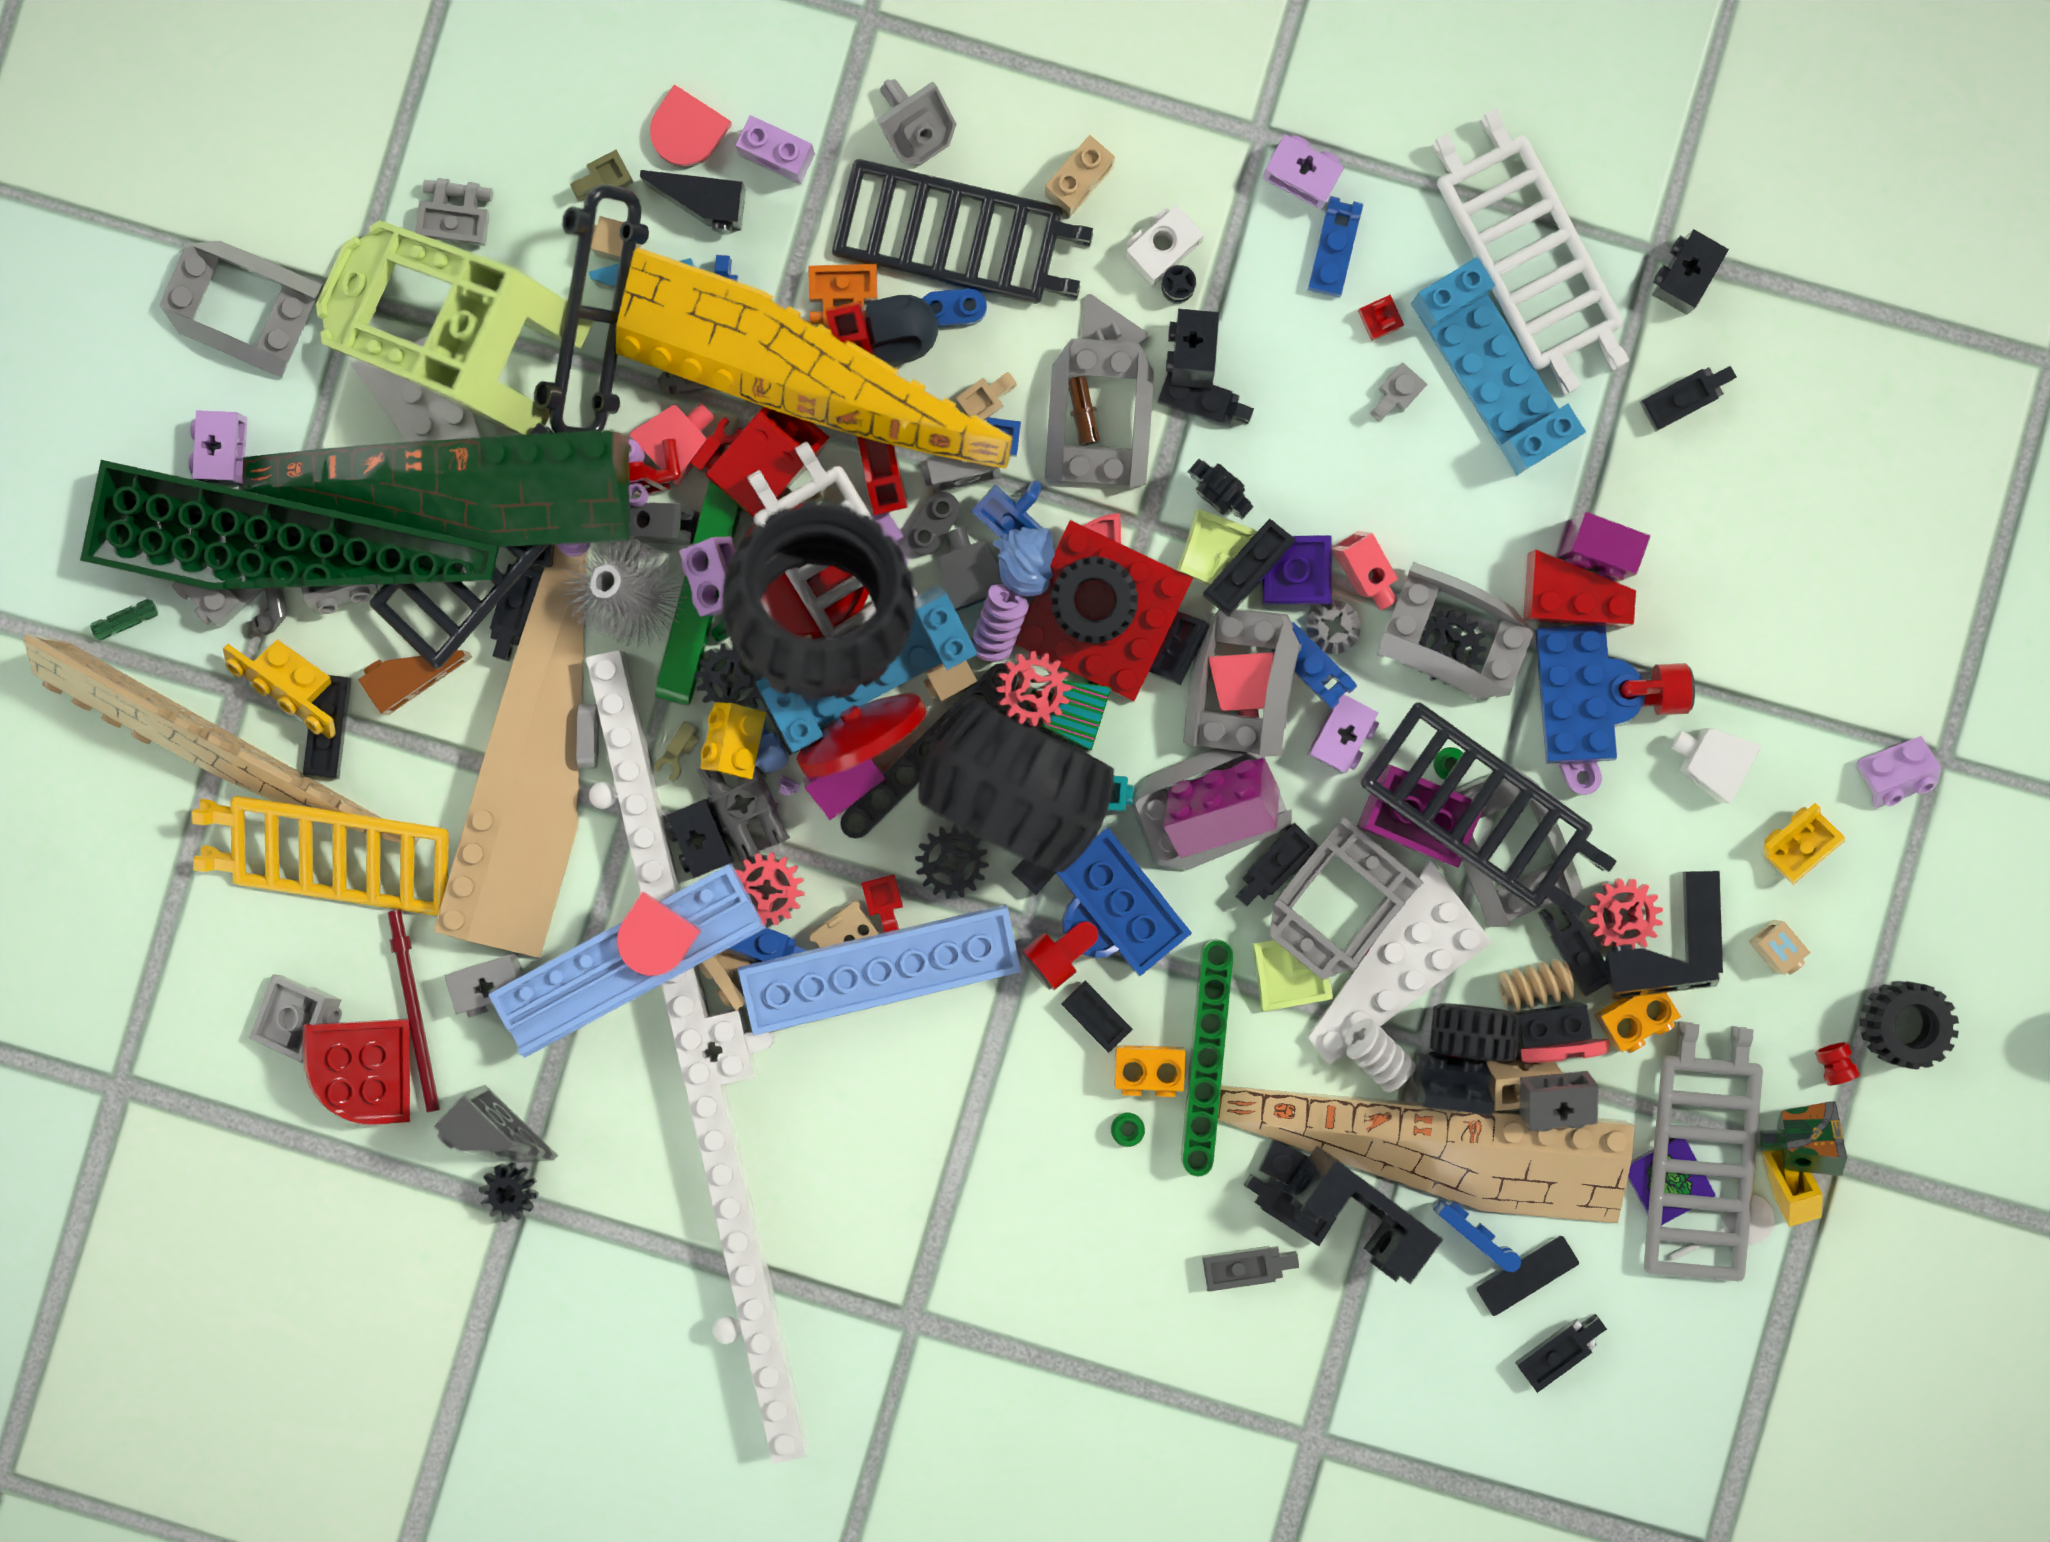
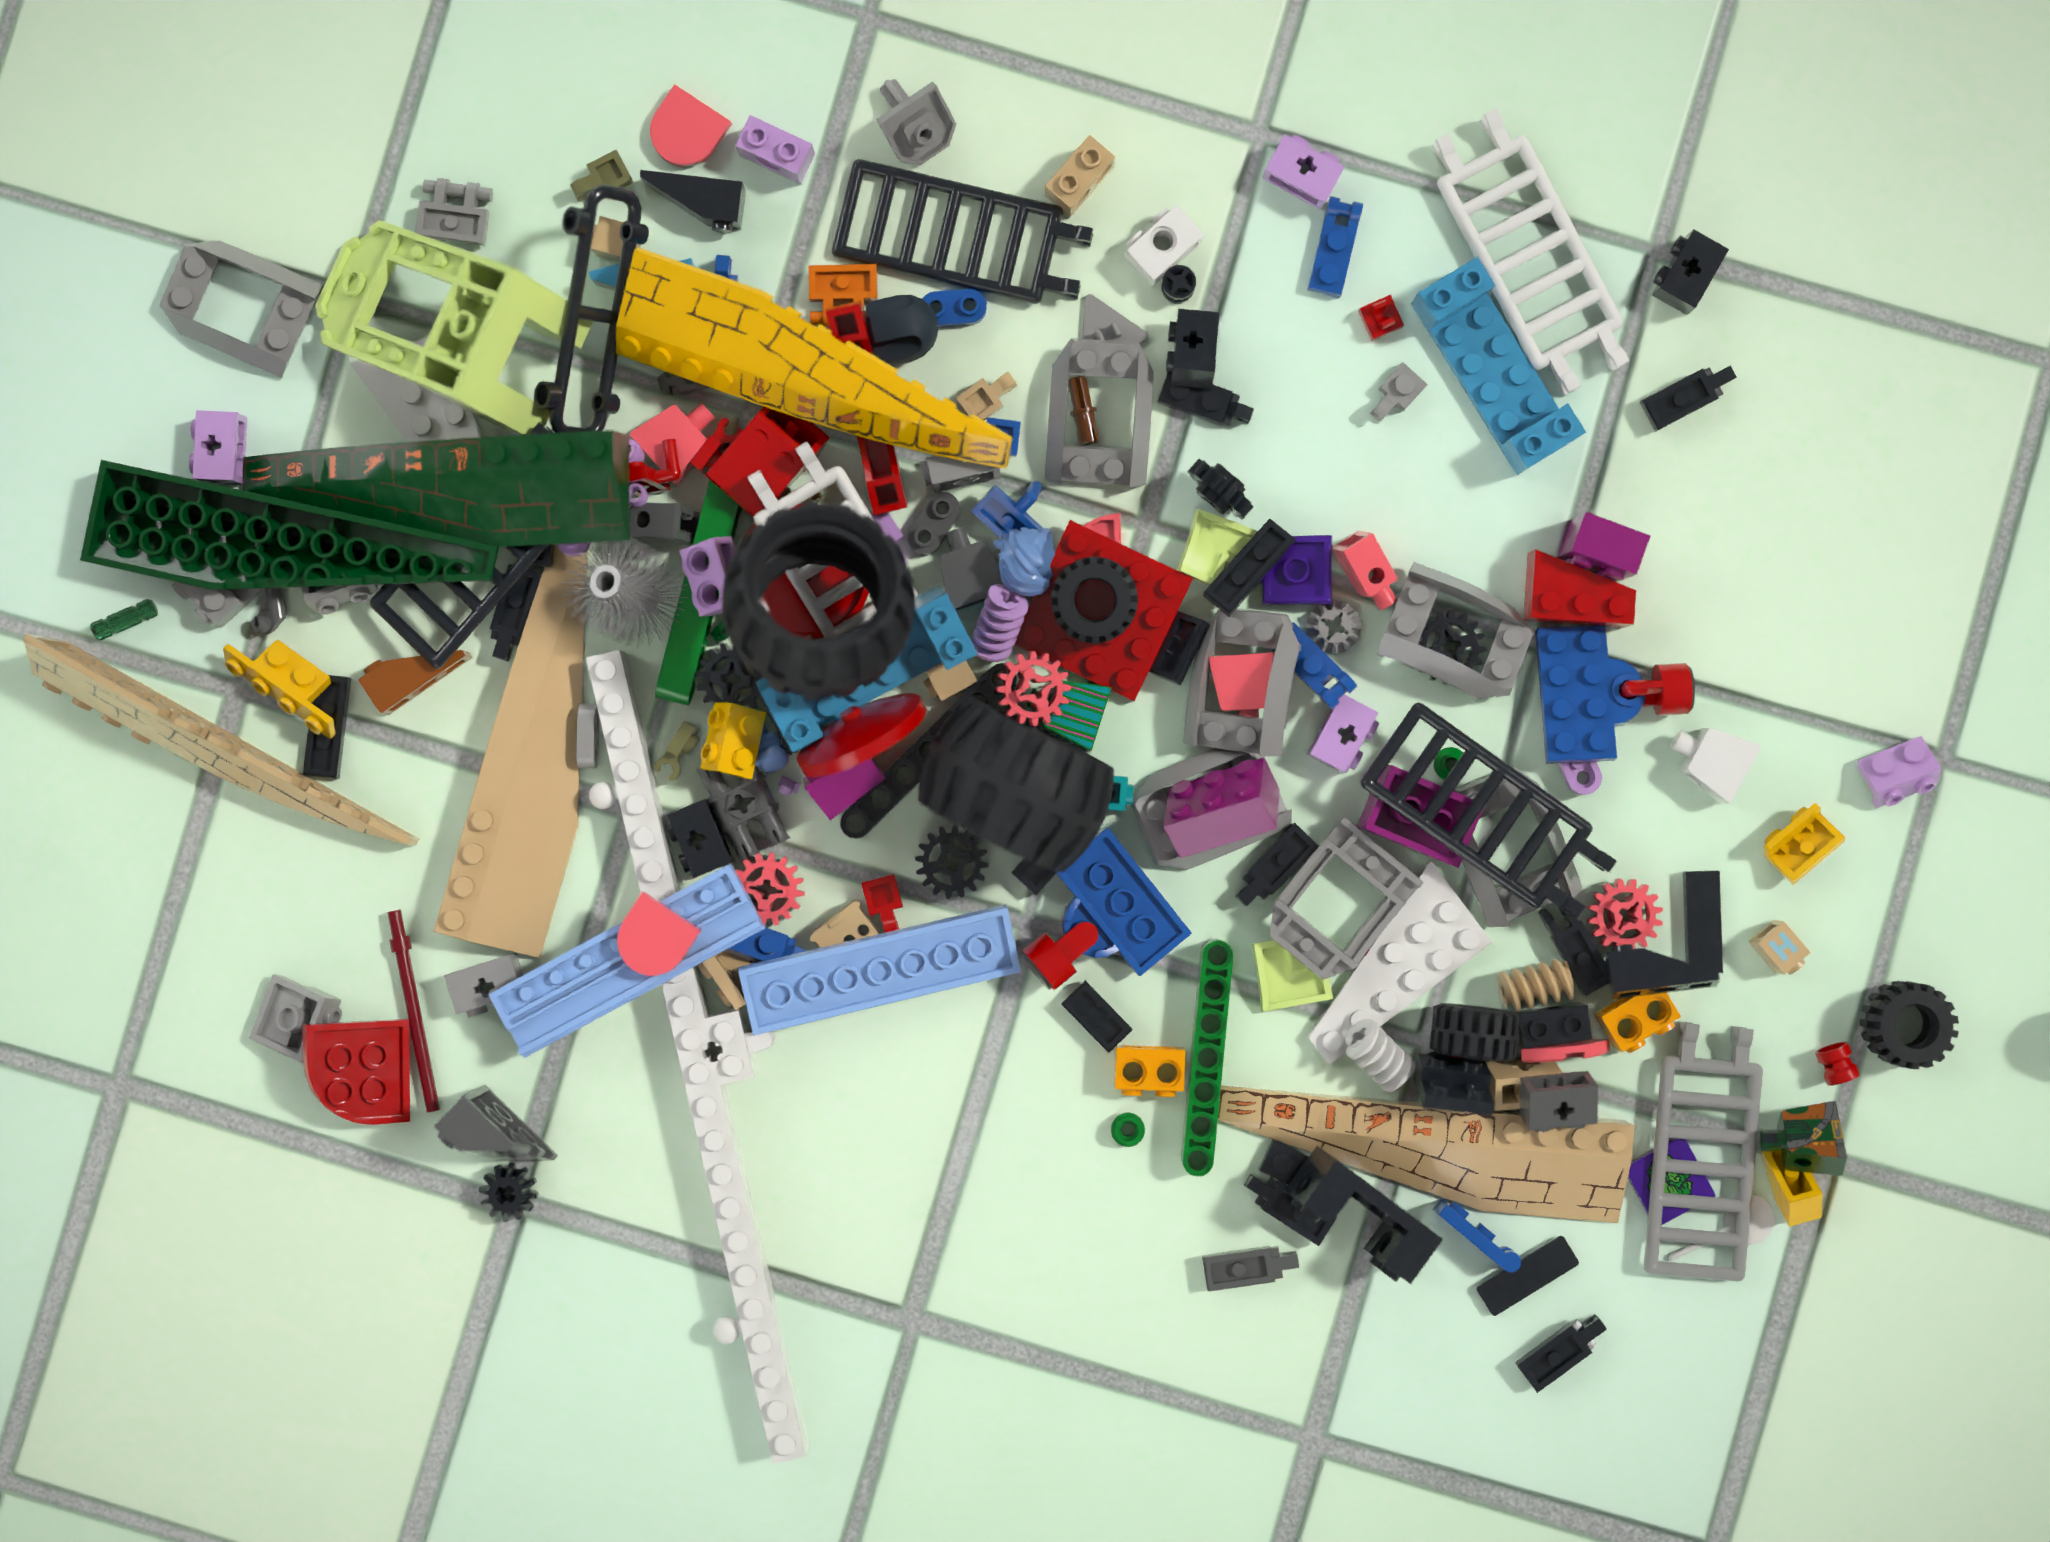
yellow bar [192,796,449,916] -> none

